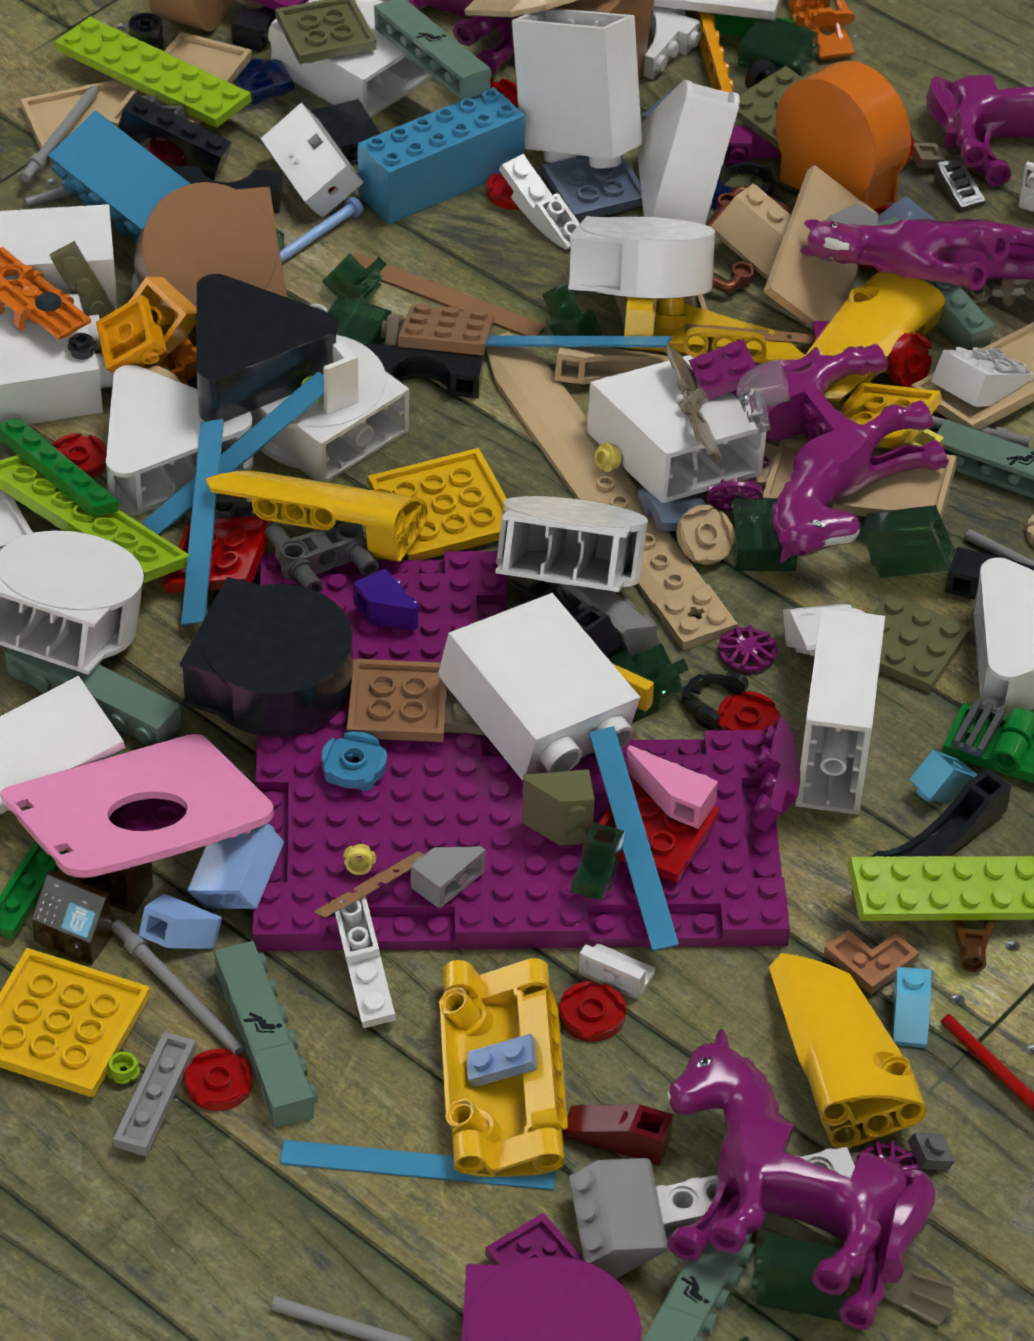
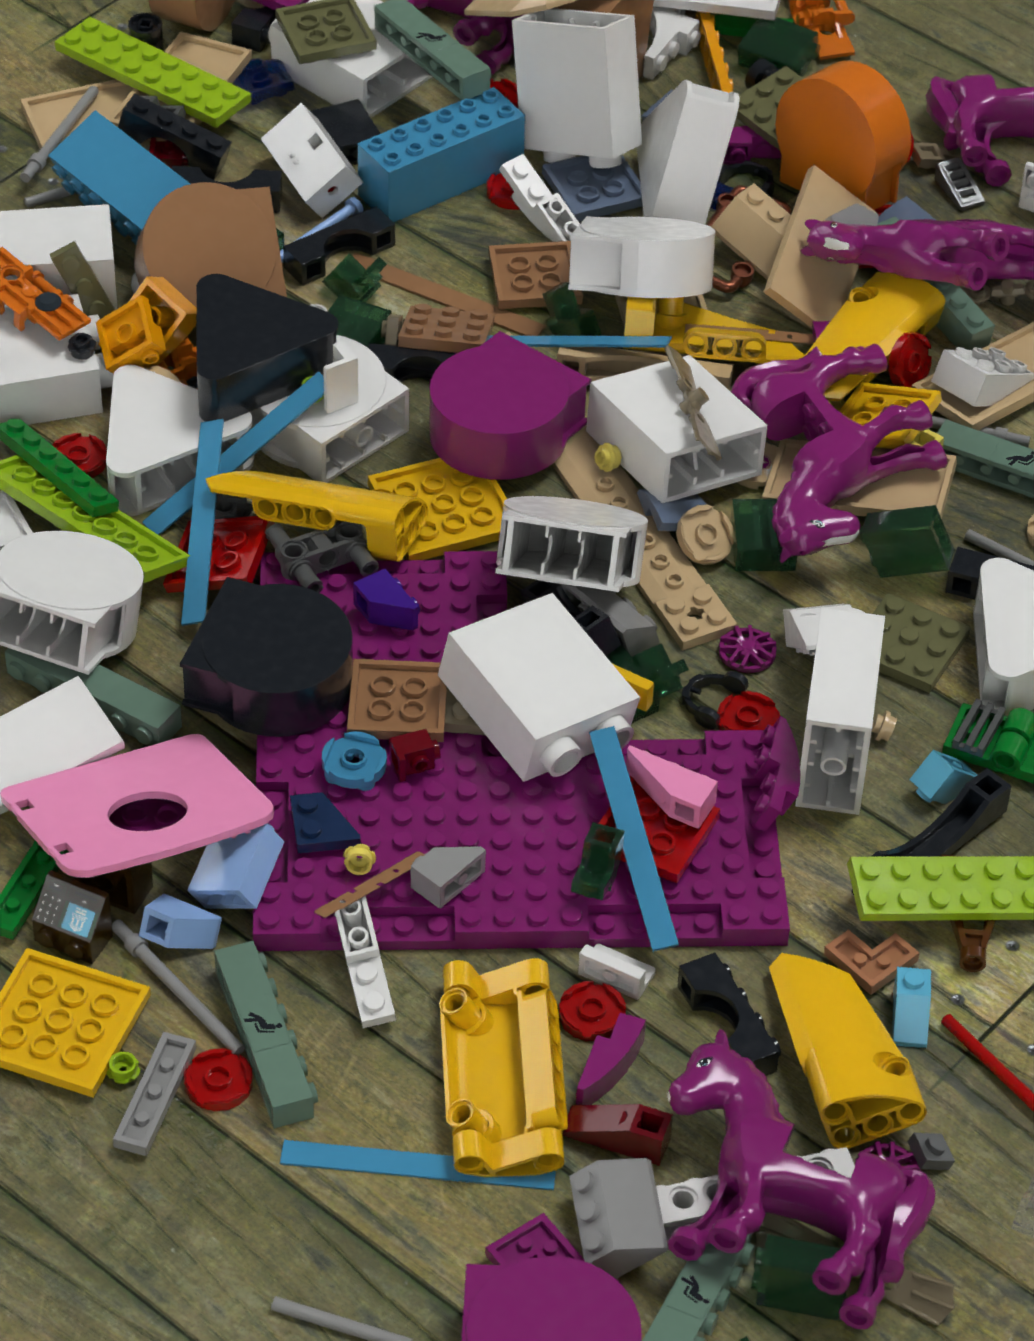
medium blue plate [467,1034,537,1087] -> none
olive slope [521,770,594,845] -> none
magenta plate [689,339,761,400] -> none
magenta wheel [707,478,763,511] -> none
clear brick [737,360,790,433] -> none
none -> black arch [283,206,395,286]
none -> dark blue wing [290,792,361,854]
none -> dark red brick [389,729,441,782]
none -> magenta brick [429,331,591,480]
none -> medium nougat plate [488,241,583,309]
none -> magenta slope [576,1013,646,1105]
none -> black arch [677,953,781,1076]
none -> tan plate [872,710,897,741]

